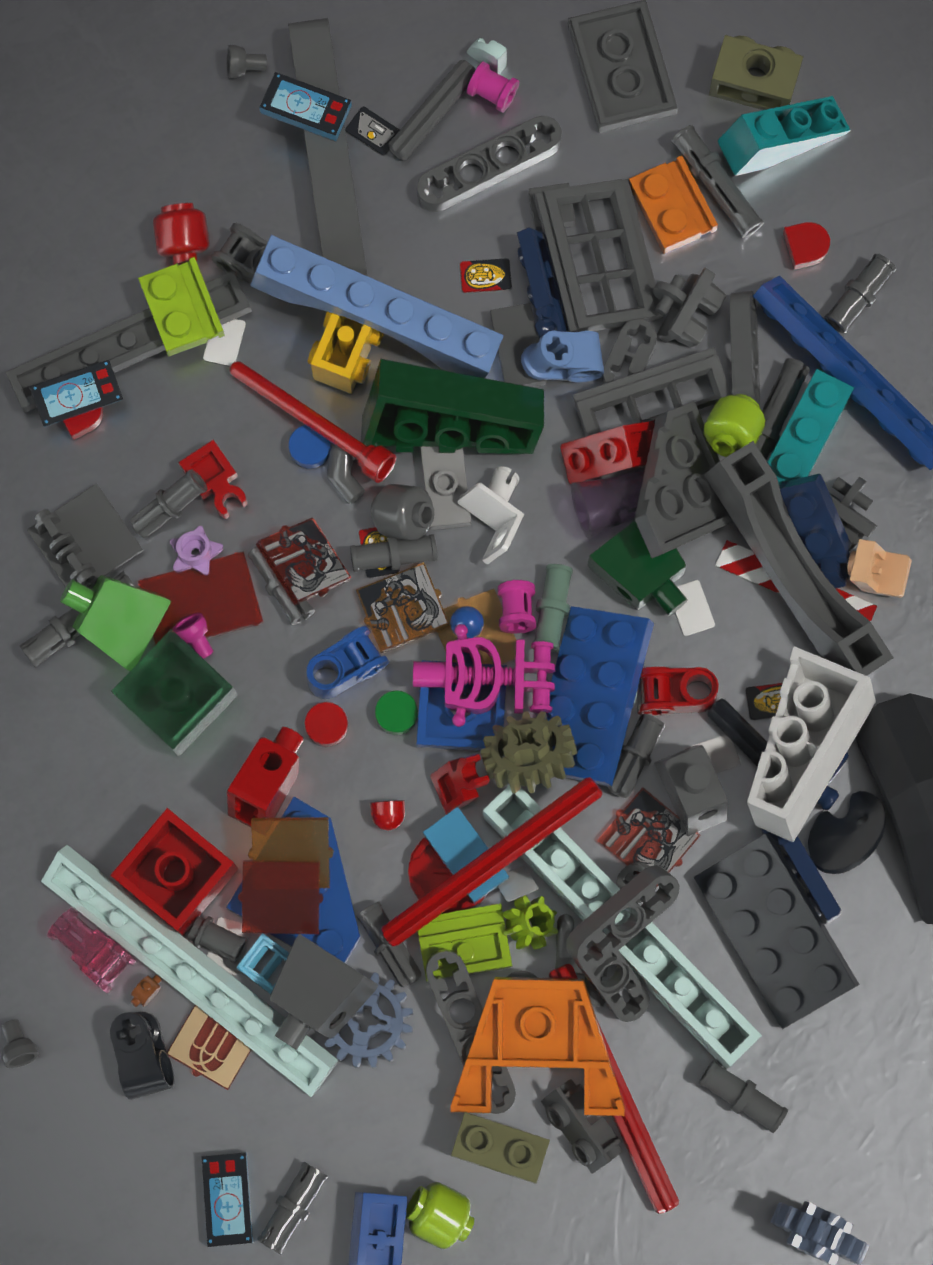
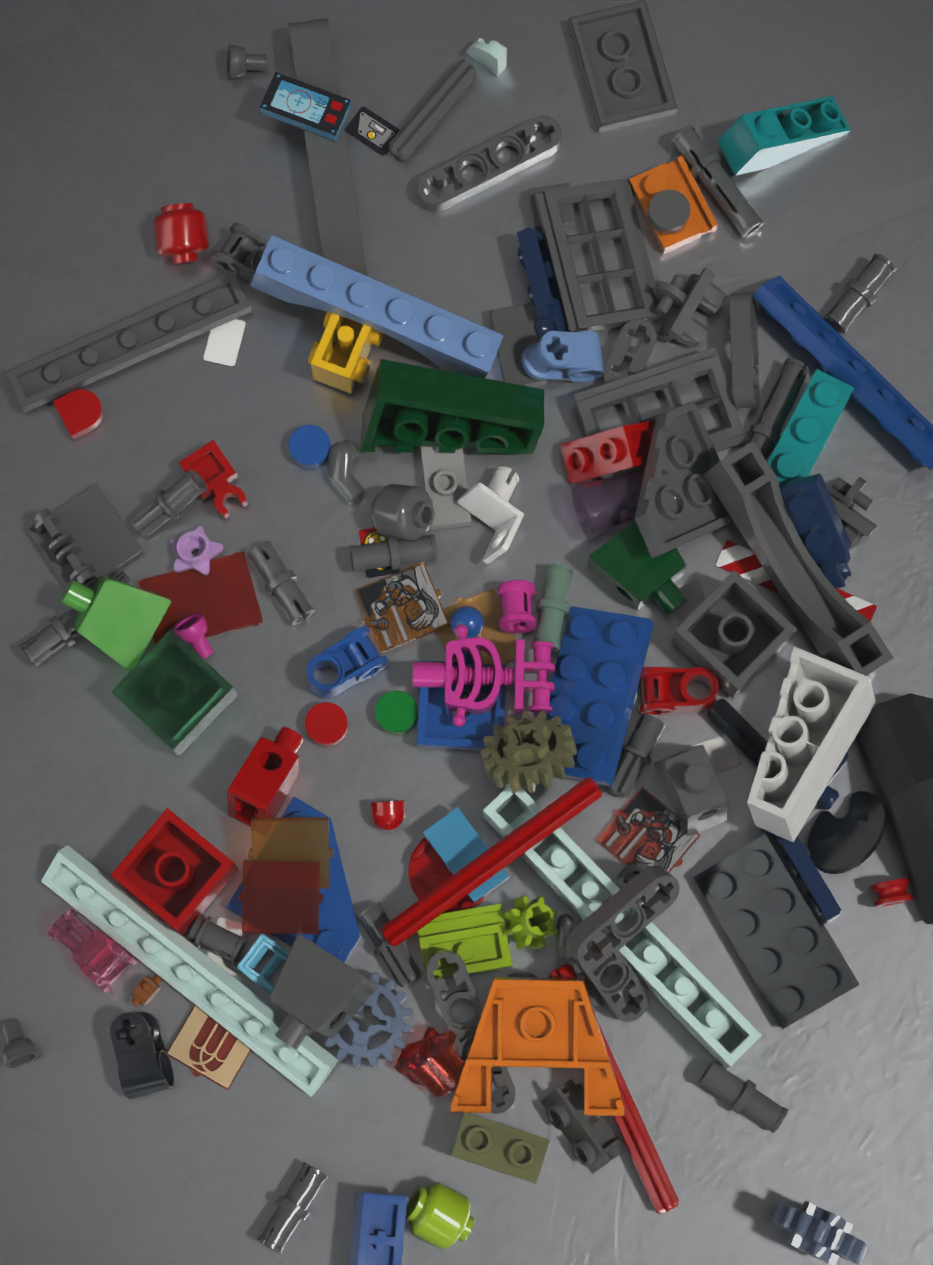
tile [29,360,123,427] -> none
lime plate [138,257,225,357] -> none
tile [201,1152,253,1247] -> none
red piece [229,361,396,483] -> none
piece [256,517,352,605] -> none
red plate [430,754,490,815] -> none
sticker [460,258,512,292] -> none
dark pink bush [467,61,520,113] -> none
white sticker [498,866,539,902] -> none
lime head [703,394,766,457] -> none
olive brick [709,35,804,110] -> none
sticker [745,683,783,720] -> none
red tile [783,222,830,270] -> none
light nougat bracket [847,539,912,598] -> none
none -> clear red piece [394,1027,463,1097]
none -> dark grey tile [648,190,690,234]
none -> dark grey brick [671,570,797,699]
none -> red bush [870,878,913,908]

